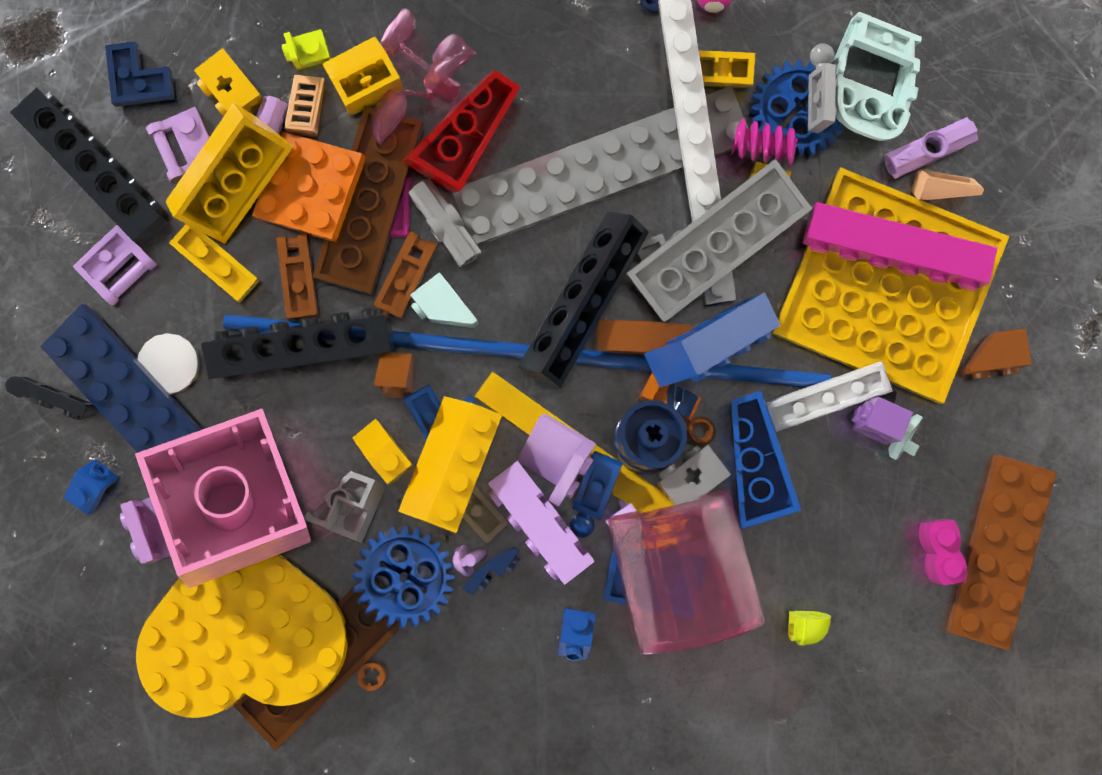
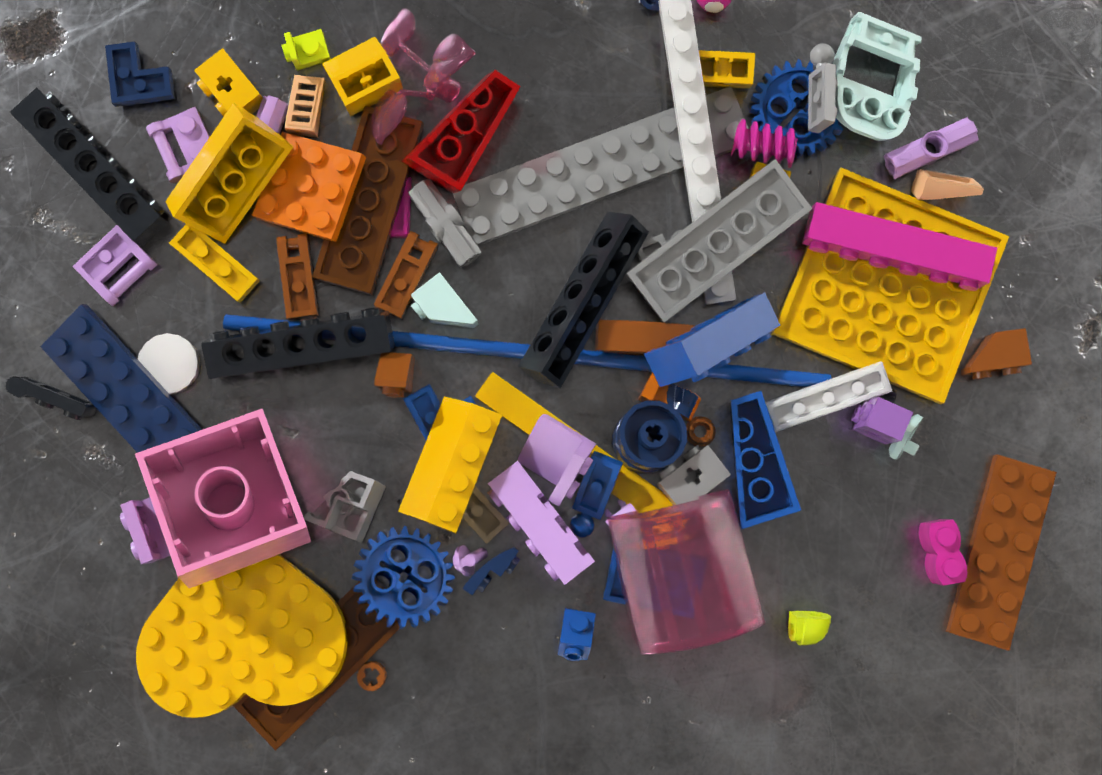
blue bracket [63,460,118,515] -> none
yellow slope [353,419,415,485] -> none

